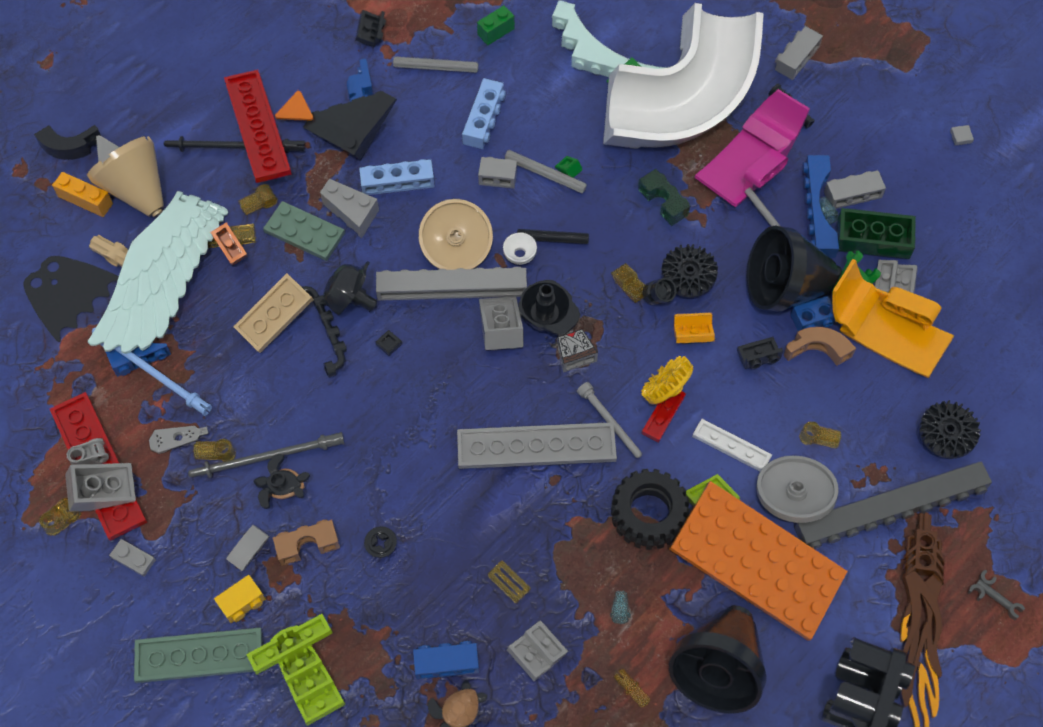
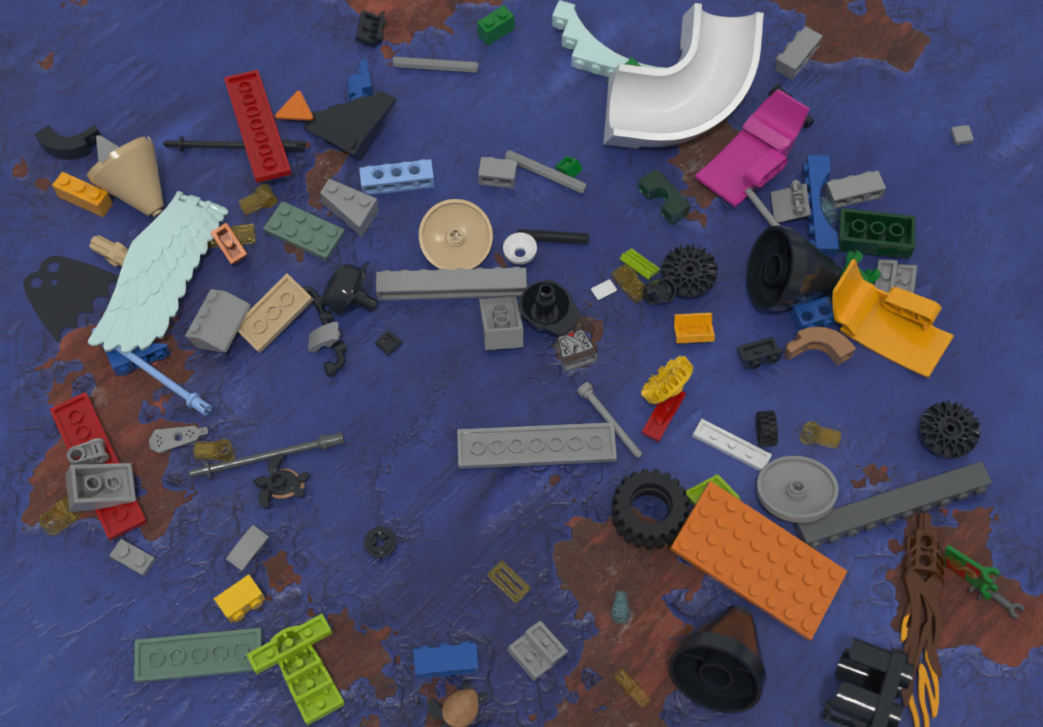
medium nougat arch [273,520,340,566] -> none
light blue brick [462,78,506,149] -> none
none -> light grey slope [185,289,251,353]
none -> light grey slope [308,322,340,353]
none -> white sticker [591,279,617,300]
none -> lime tile [620,248,660,279]
none -> black tyre [755,410,778,447]
none -> light grey hinge [771,180,811,223]
none -> green flag [944,545,1000,601]

